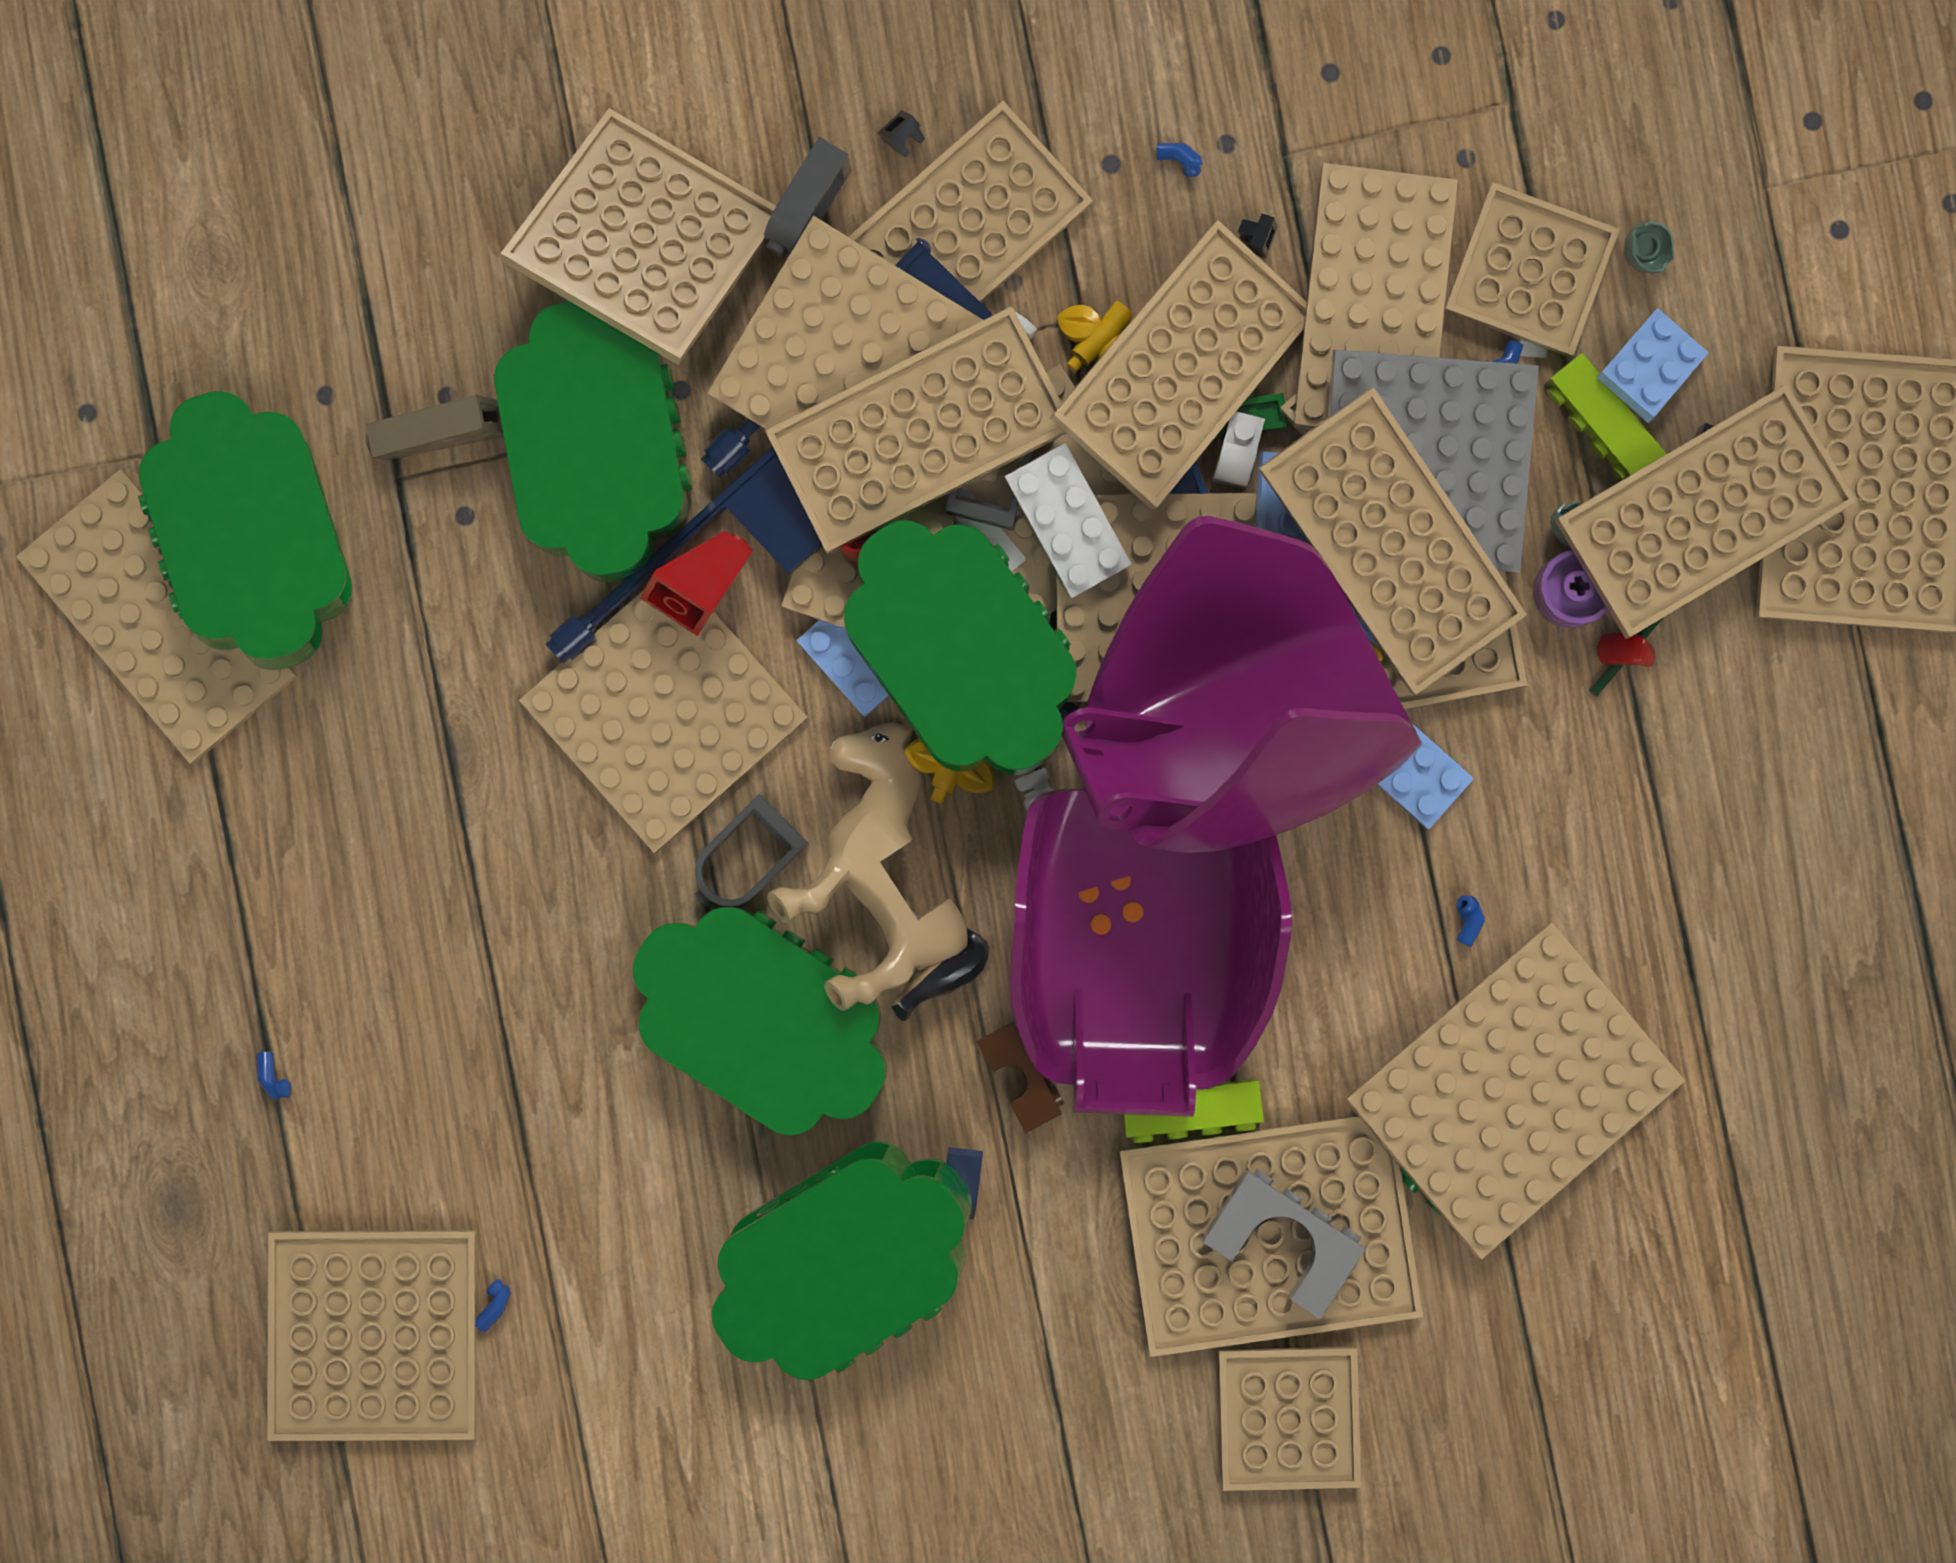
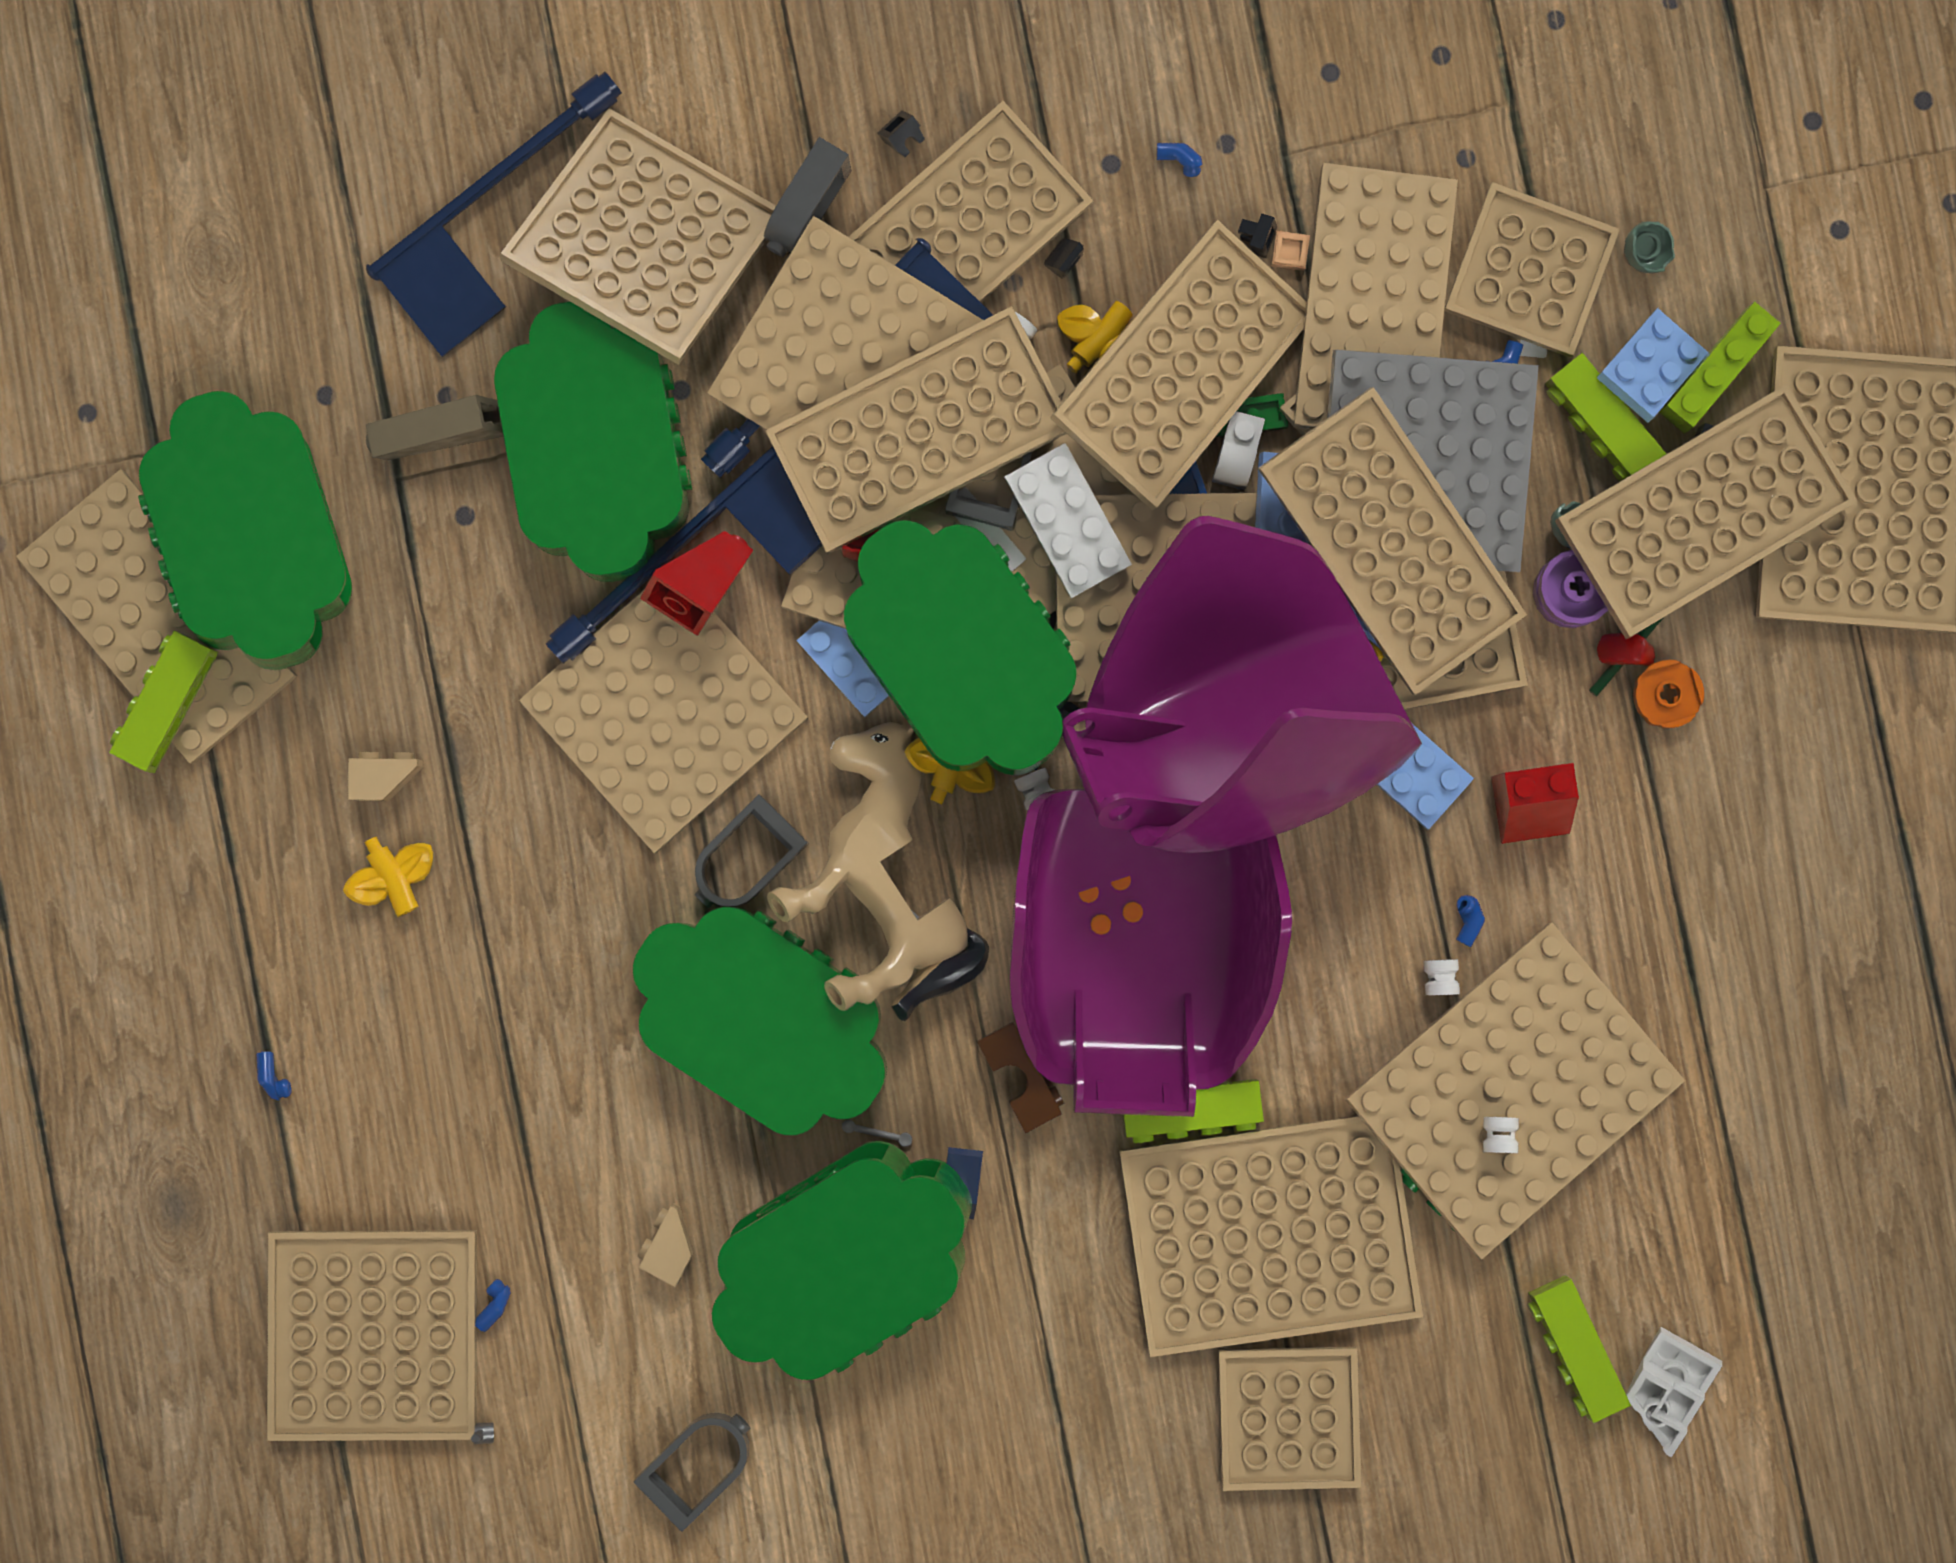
light grey arch [1201,1169,1365,1319] -> none
none -> lime brick [109,630,219,773]
none -> yellow plant [343,836,433,918]
none -> tan slope [348,752,423,801]
none -> dark blue flag [366,72,622,357]
none -> flat silver hand [471,1422,494,1444]
none -> dark grey window [634,1413,751,1532]
none -> tan slope [637,1203,694,1287]
none -> light grey hinge [842,1120,912,1146]
none -> black slope [1044,238,1084,279]
none -> light nougat tile [1271,231,1310,271]
none -> white wheel [1424,959,1460,995]
none -> white wheel [1483,1117,1519,1153]
none -> red slope [1491,763,1579,844]
none -> lime brick [1528,1275,1631,1423]
none -> white slope [1626,1327,1722,1457]
none -> orange plate [1633,659,1704,729]
none -> lime brick [1659,301,1781,434]

